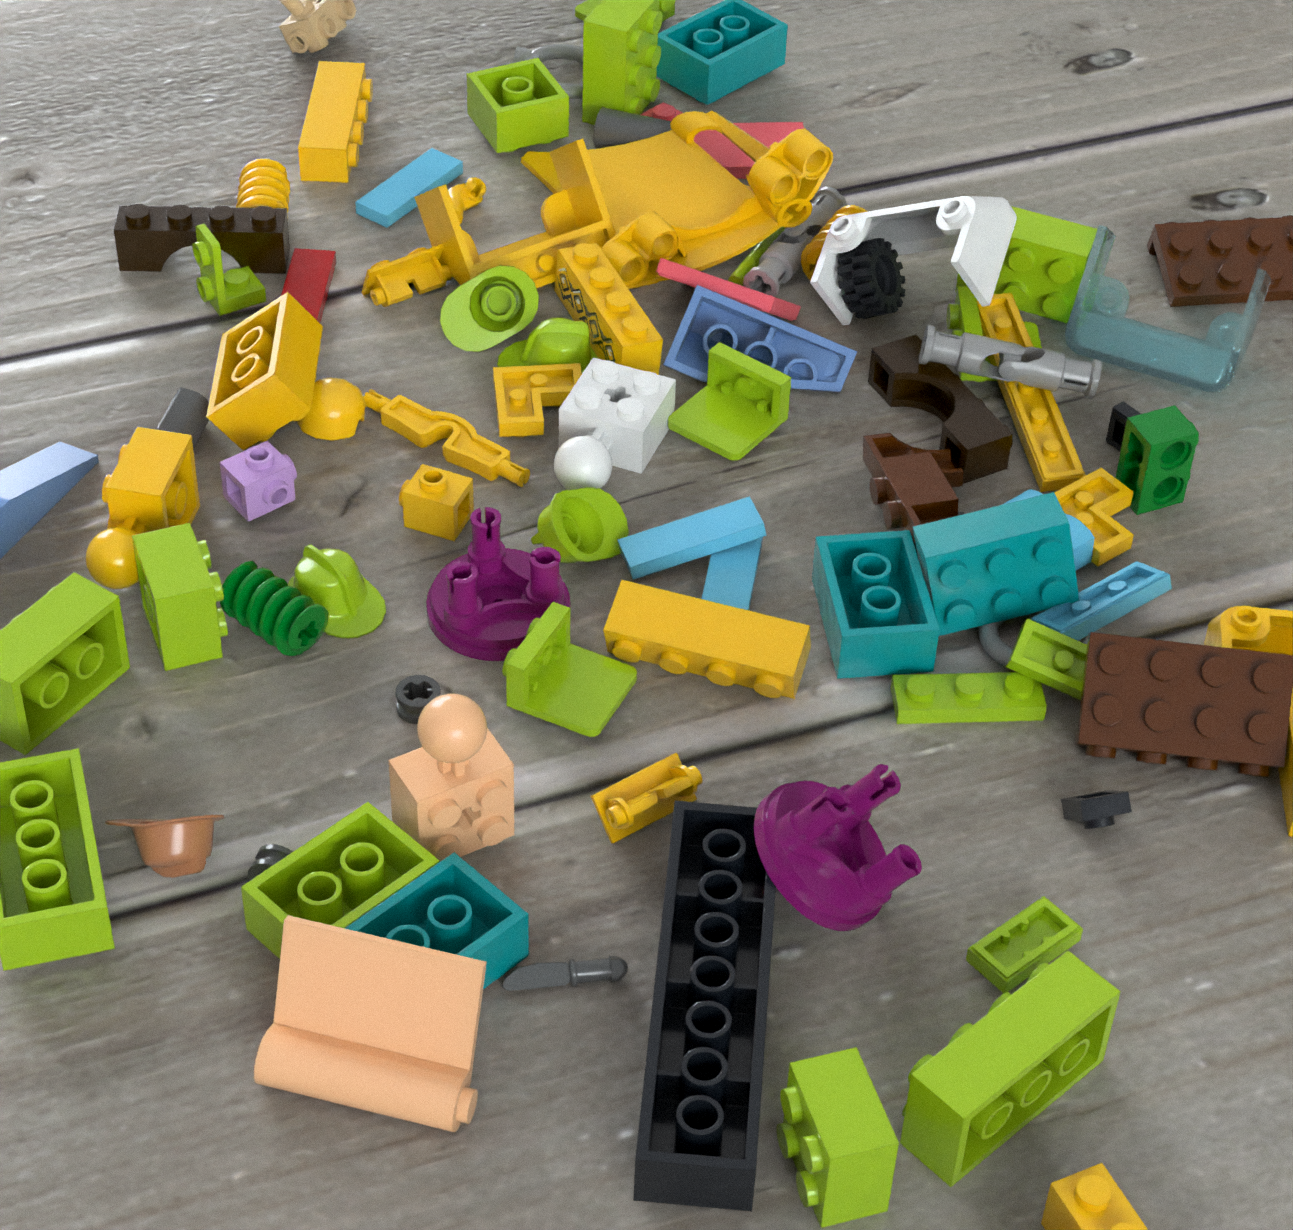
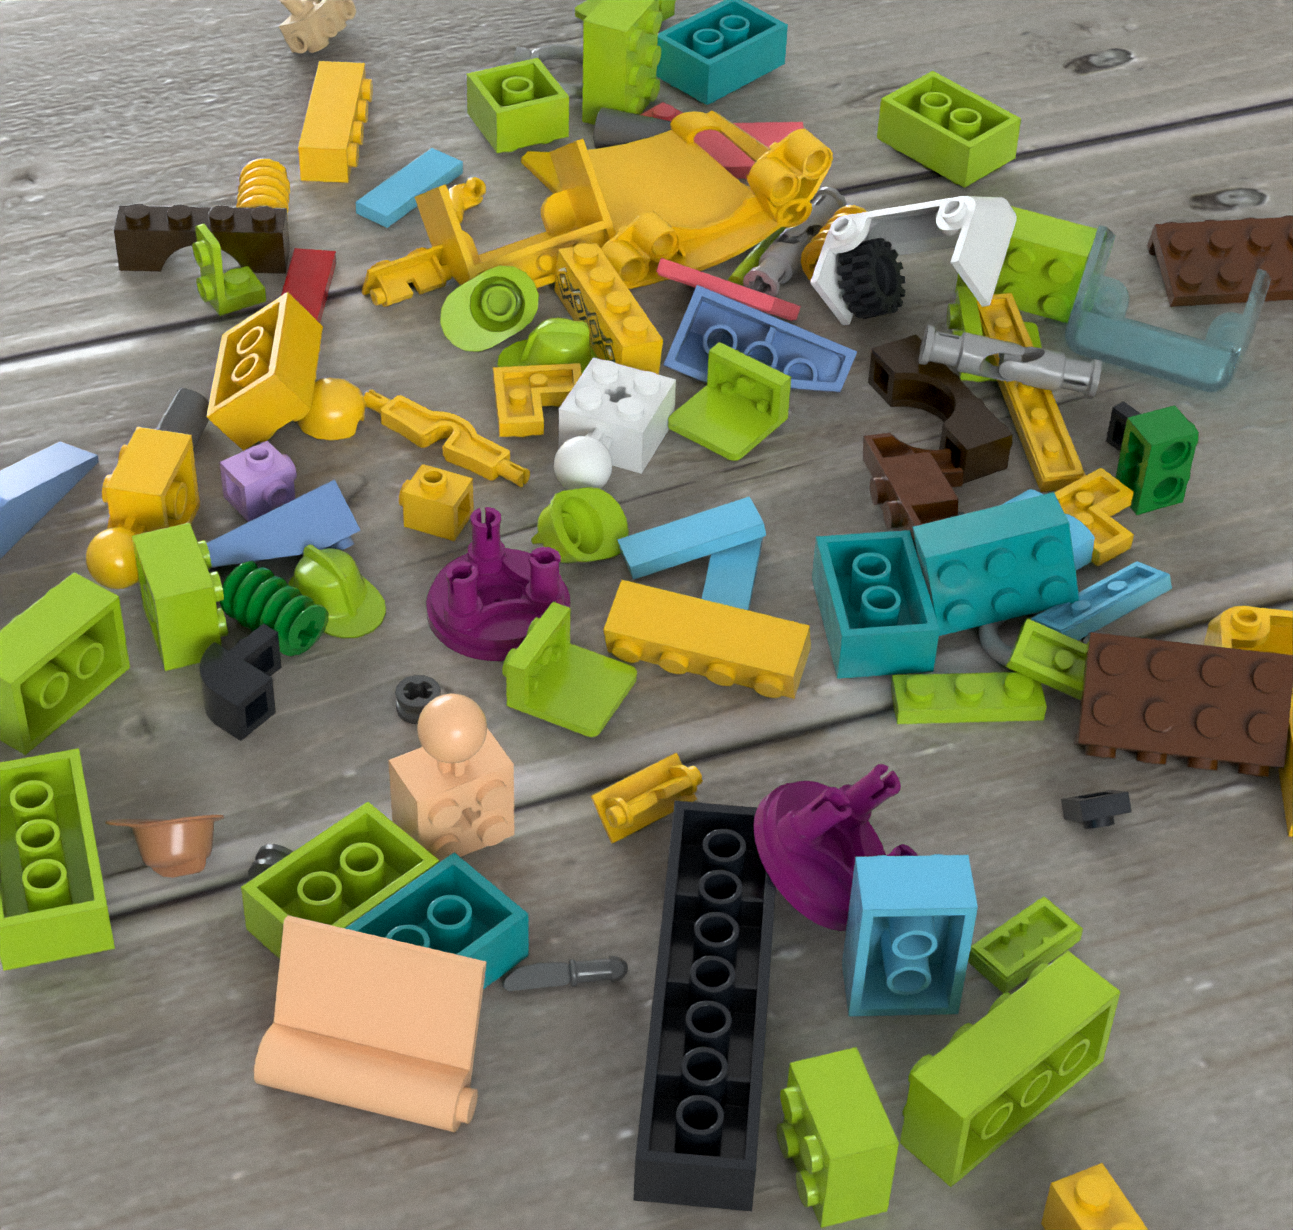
none -> black brick [199,624,282,741]
none -> medium blue wedge [207,479,361,568]
none -> medium azure brick [842,854,978,1016]
none -> lime brick [877,71,1021,188]

